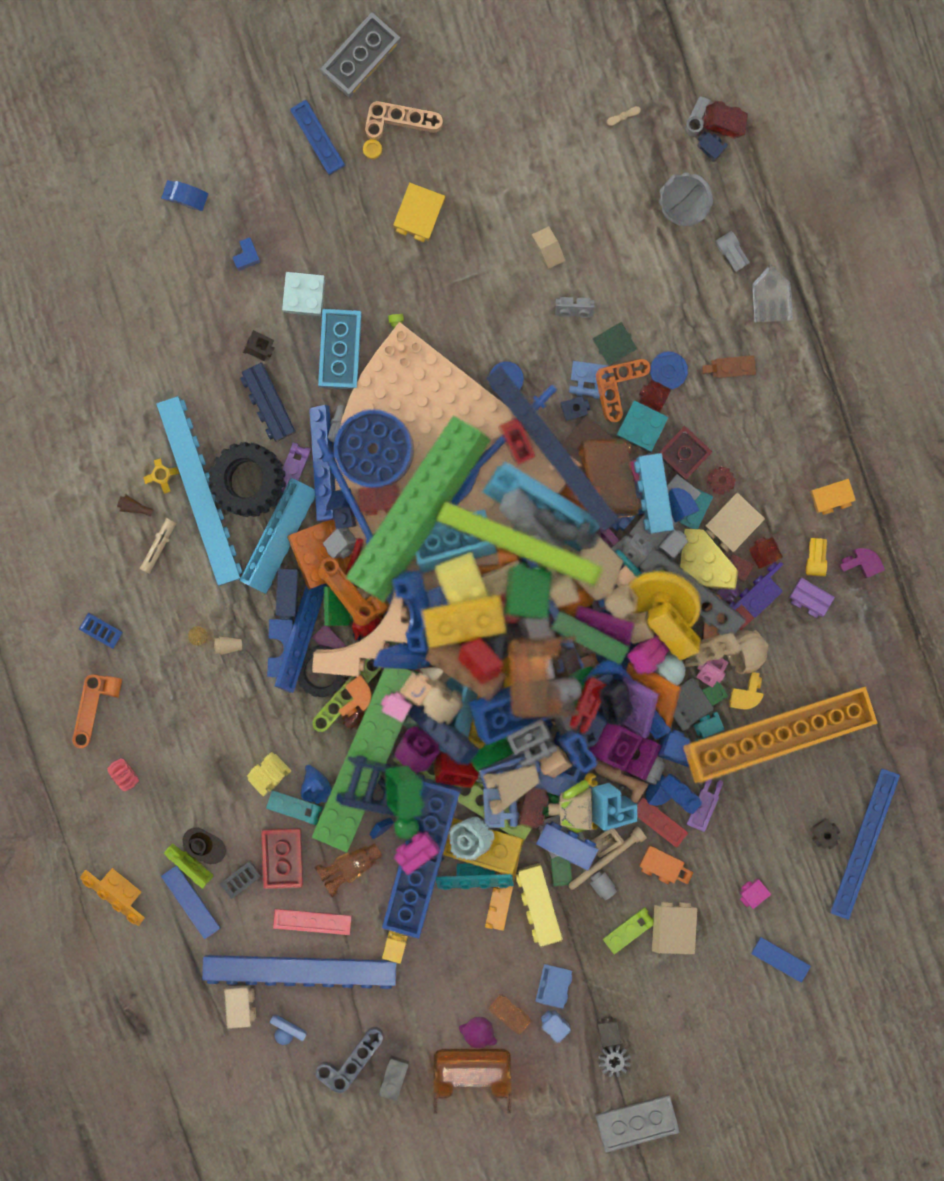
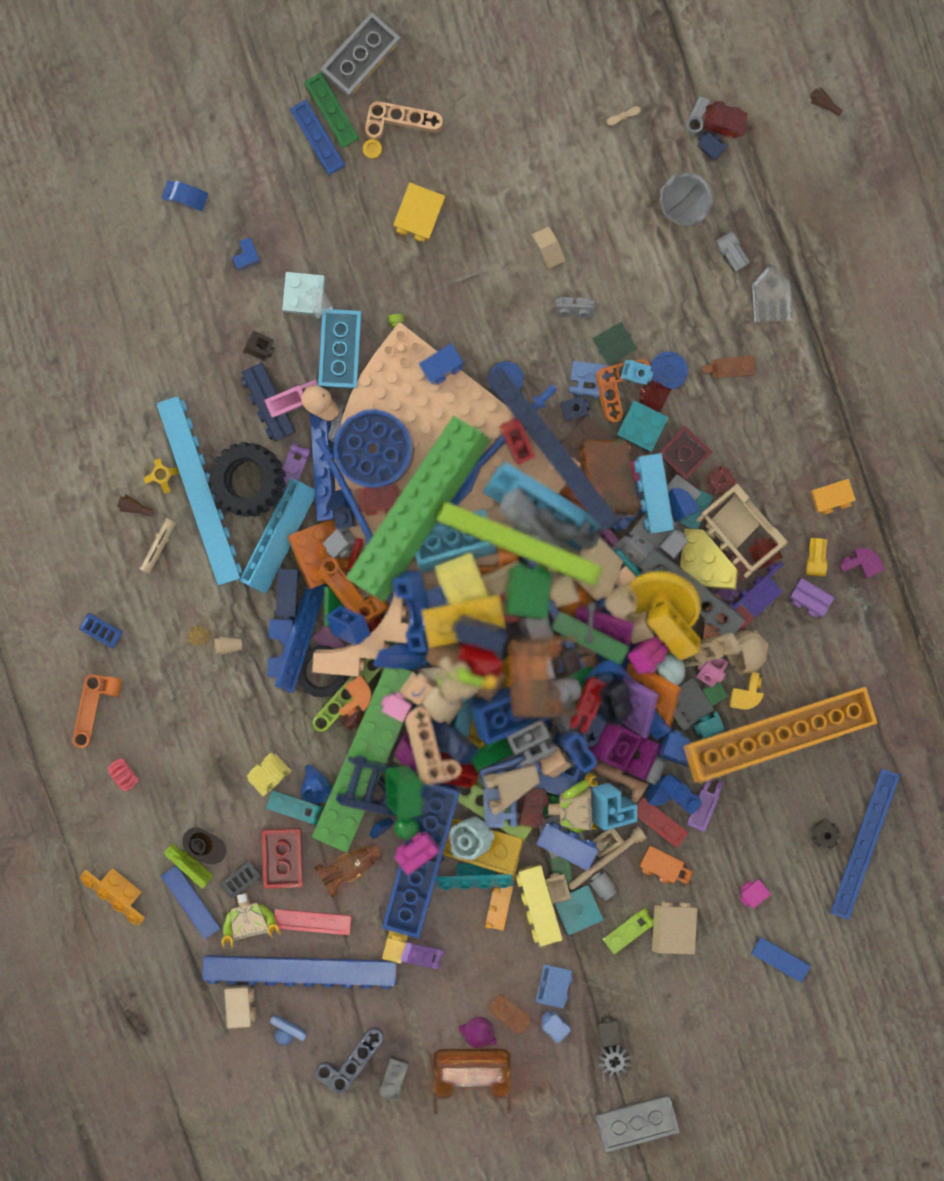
none -> torso [222,893,281,949]
none -> bright pink slope [264,380,318,418]
none -> light nougat cap [302,386,339,421]
none -> clear brick [303,287,333,319]
none -> green tile [305,72,359,148]
none -> blue brick [326,606,370,645]
none -> medium lavender plate [400,942,445,970]
none -> light nougat beam [406,707,461,785]
none -> blue brick [419,343,465,385]
none -> torso [436,656,497,704]
none -> dark blue brick [453,615,507,653]
none -> tan bracket [546,873,571,904]
none -> teal plate [555,885,603,936]
none -> dark grey hinge [586,603,596,644]
none -> medium azure brick [620,360,653,385]
none -> tan hinge [696,483,788,578]
none -> reddish brown cone [809,87,843,116]

